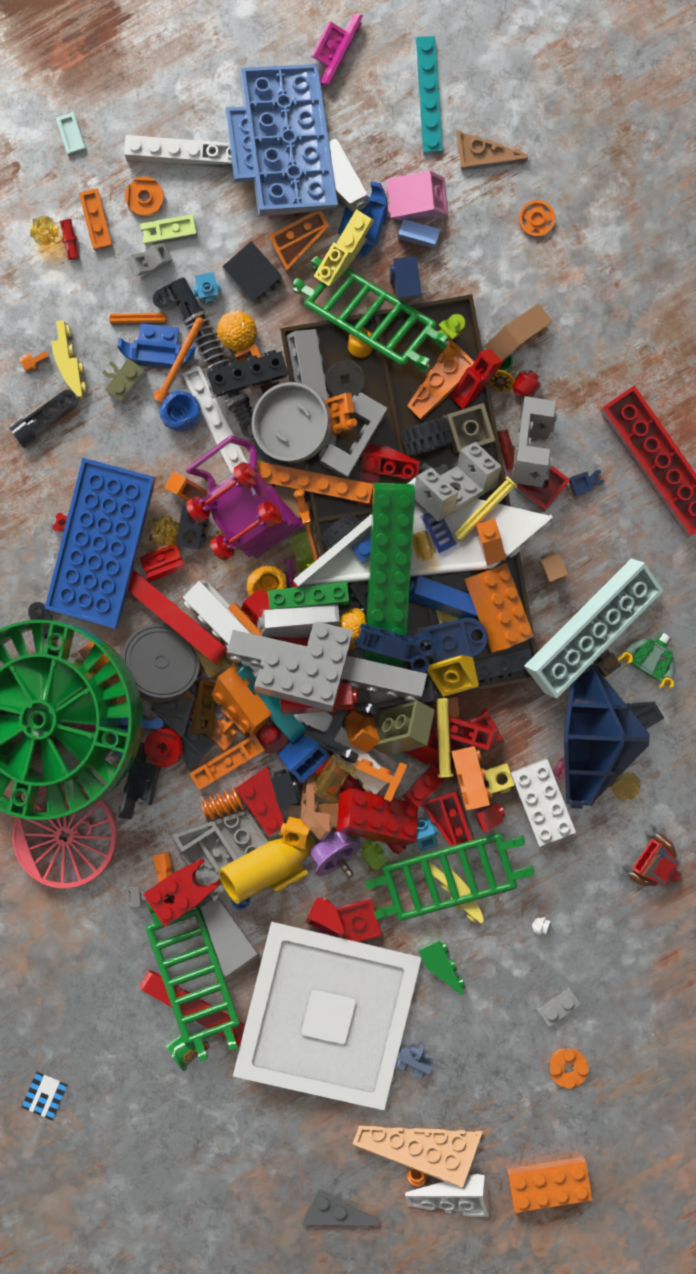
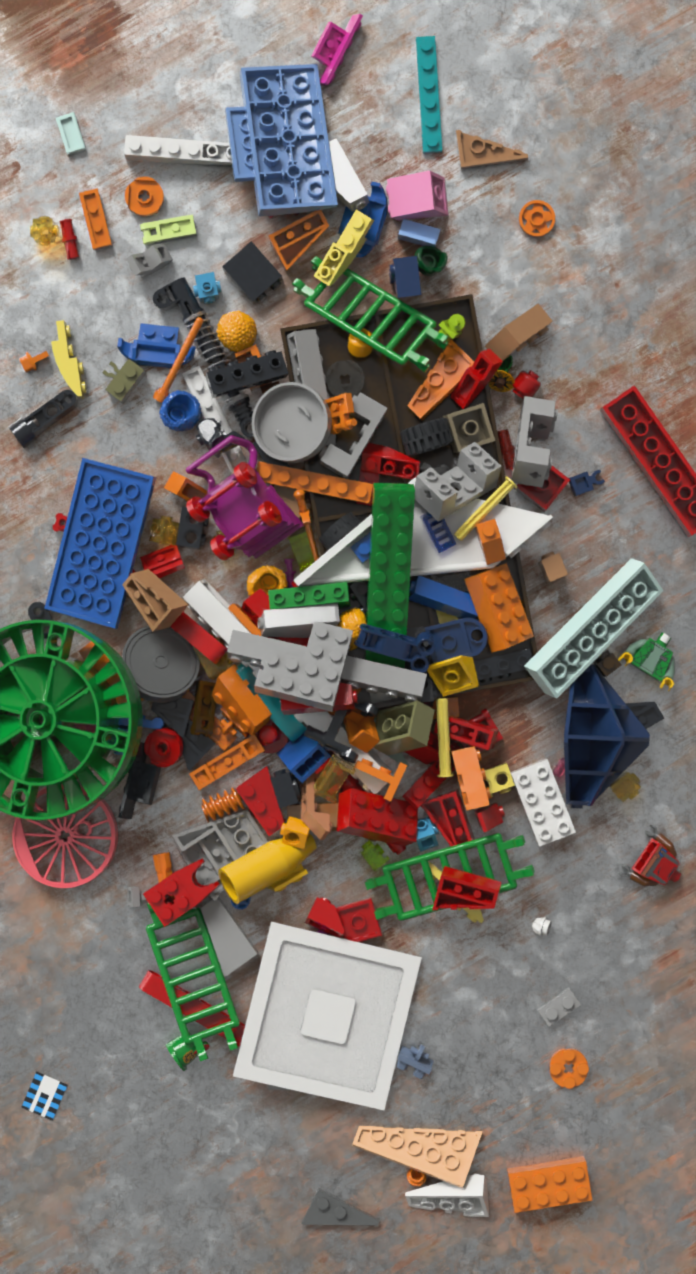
orange axle [109,313,167,325] -> none
medium lavender piece [309,832,361,878] -> none
clear yellow brick [412,530,437,561] -> none
green slope [418,939,466,995] -> none
none -> medium nougat wedge [122,569,189,632]
none -> black head [196,418,245,458]
none -> dark green hat [414,245,448,277]
none -> red wedge [432,866,502,910]

